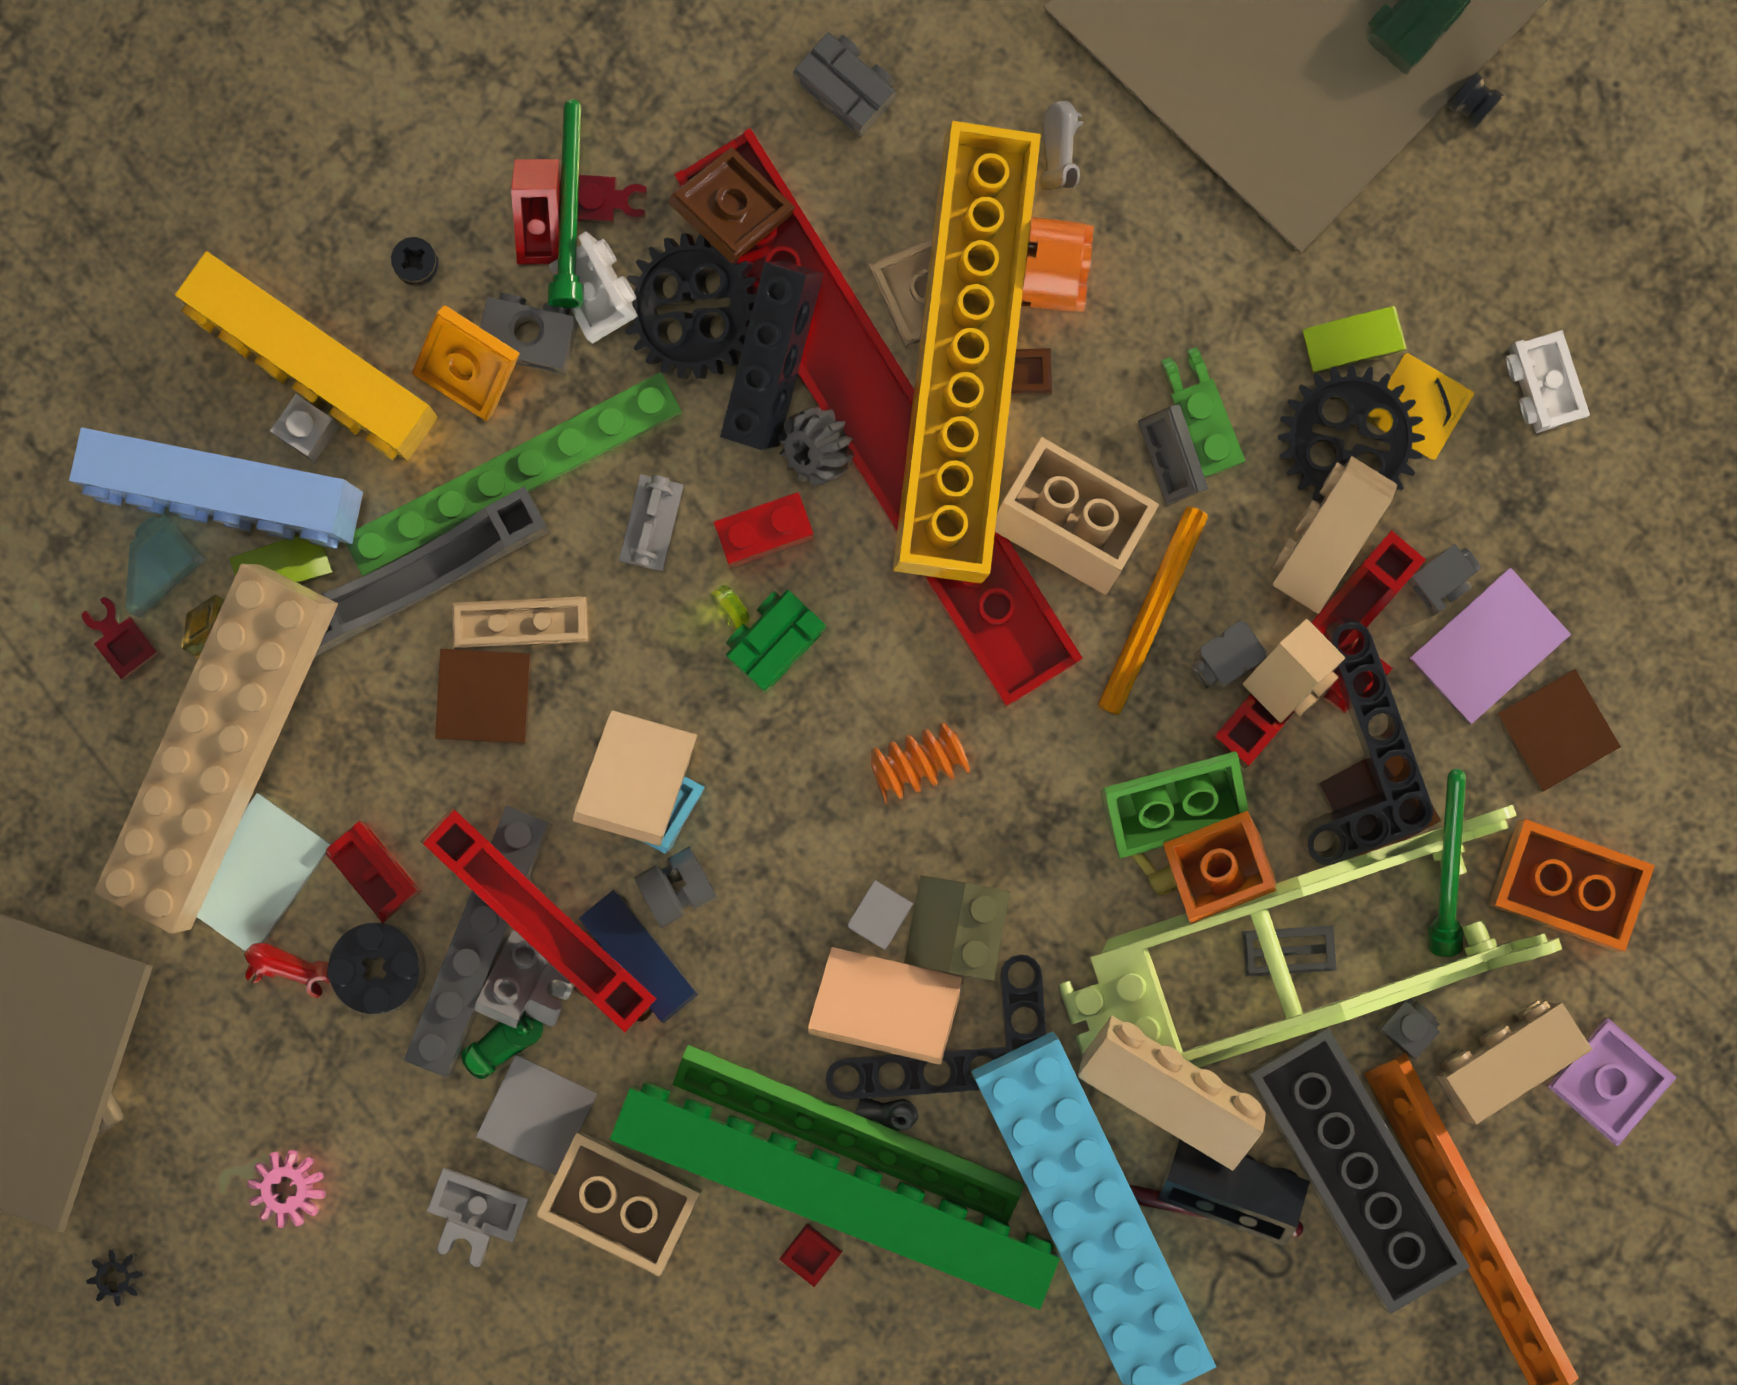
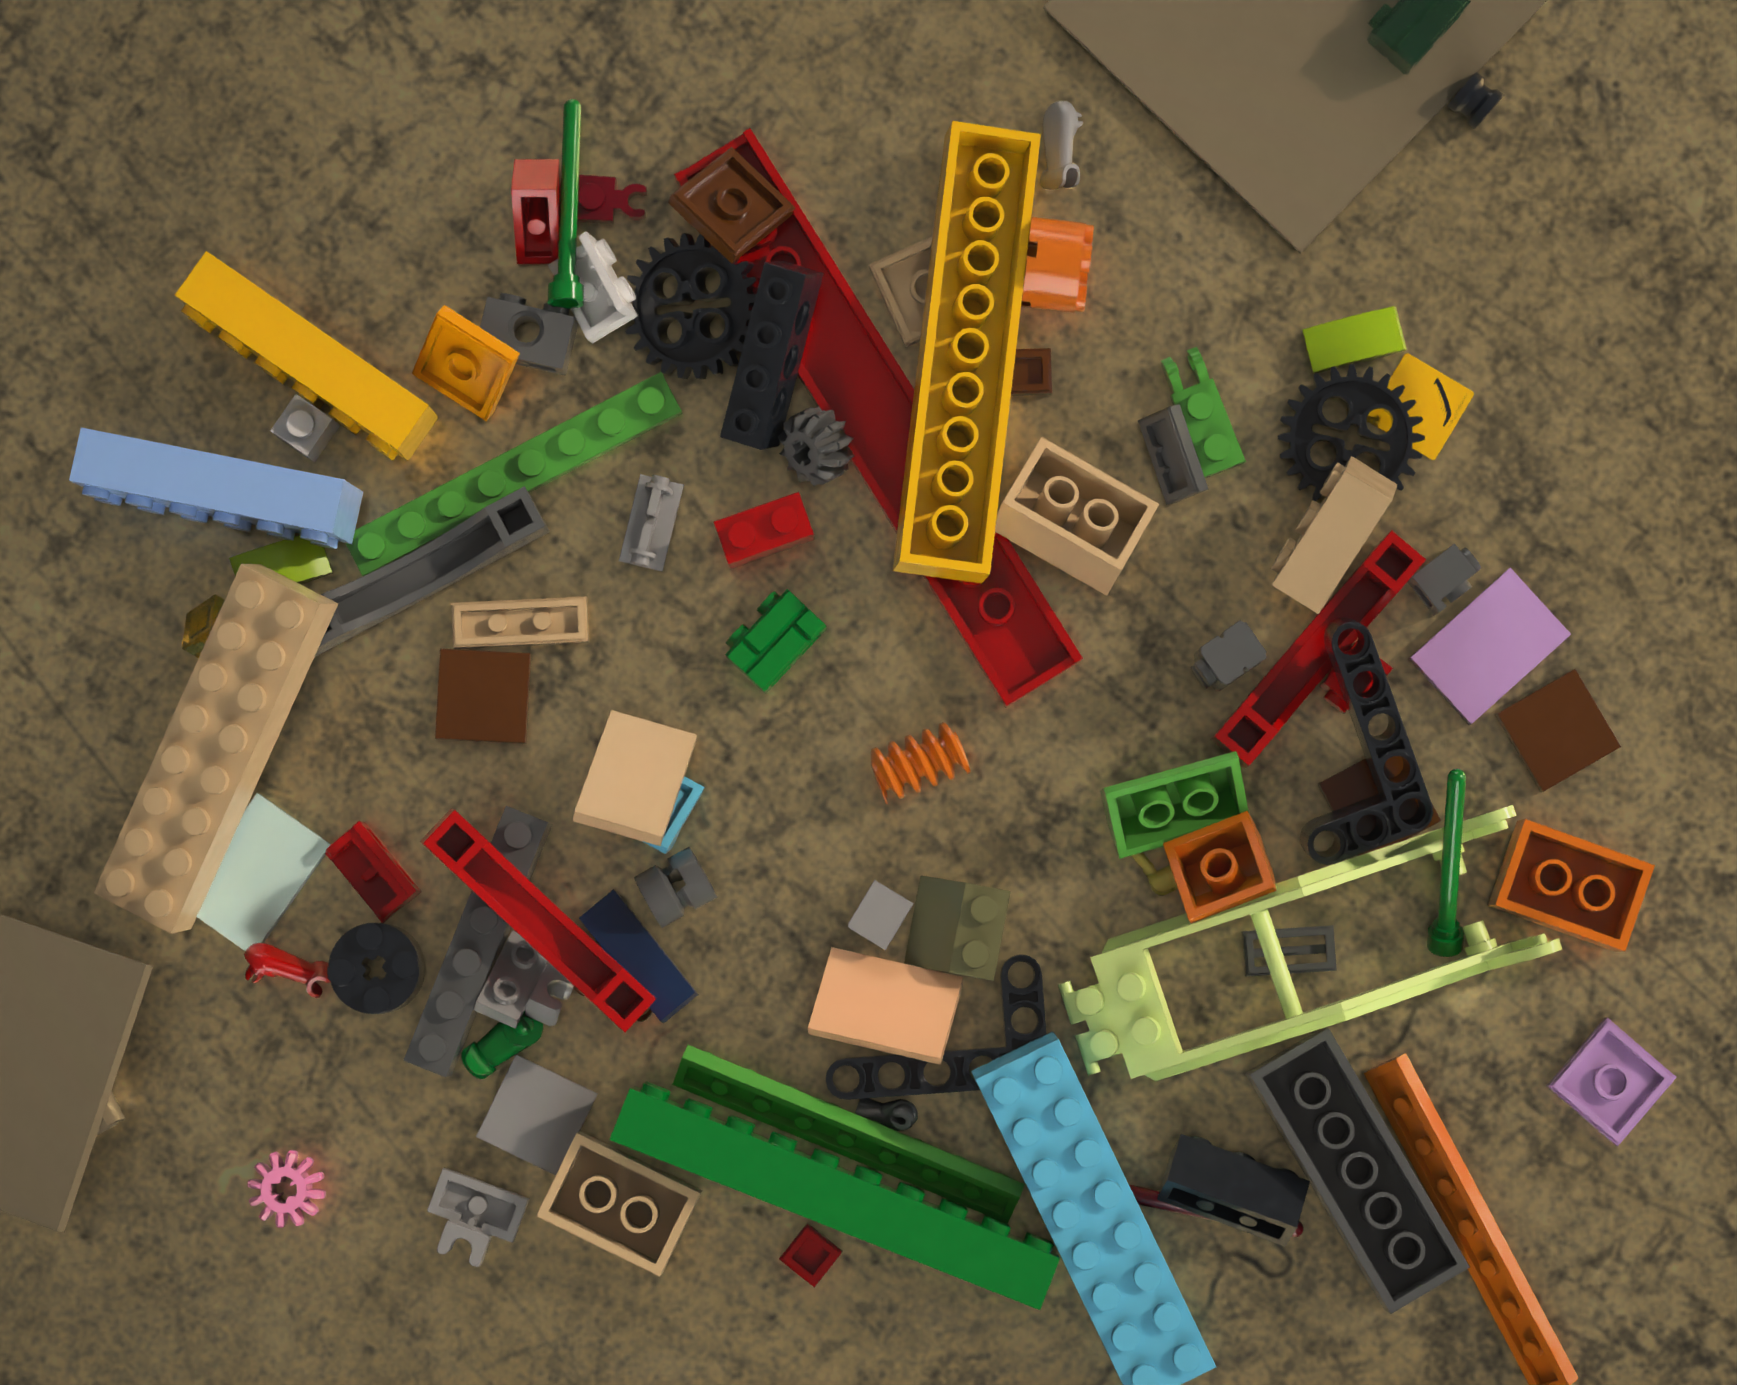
dark red plate [81,597,160,680] -> none
black gear [86,1248,147,1306] -> none
clear light blue slope [125,514,207,618] -> none
black wheel [391,237,439,287] -> none
clear neon green tile [710,585,750,630] -> none
dark grey brick [793,32,896,138] -> none
tan brick [1077,1015,1267,1171] -> none
light orange axle [1098,506,1208,716] -> none
tan brick [1243,619,1345,723] -> none
dark grey brick [1376,998,1440,1059] -> none
tan brick [1434,1000,1593,1125] -> none
white bracket [1505,330,1590,433] -> none

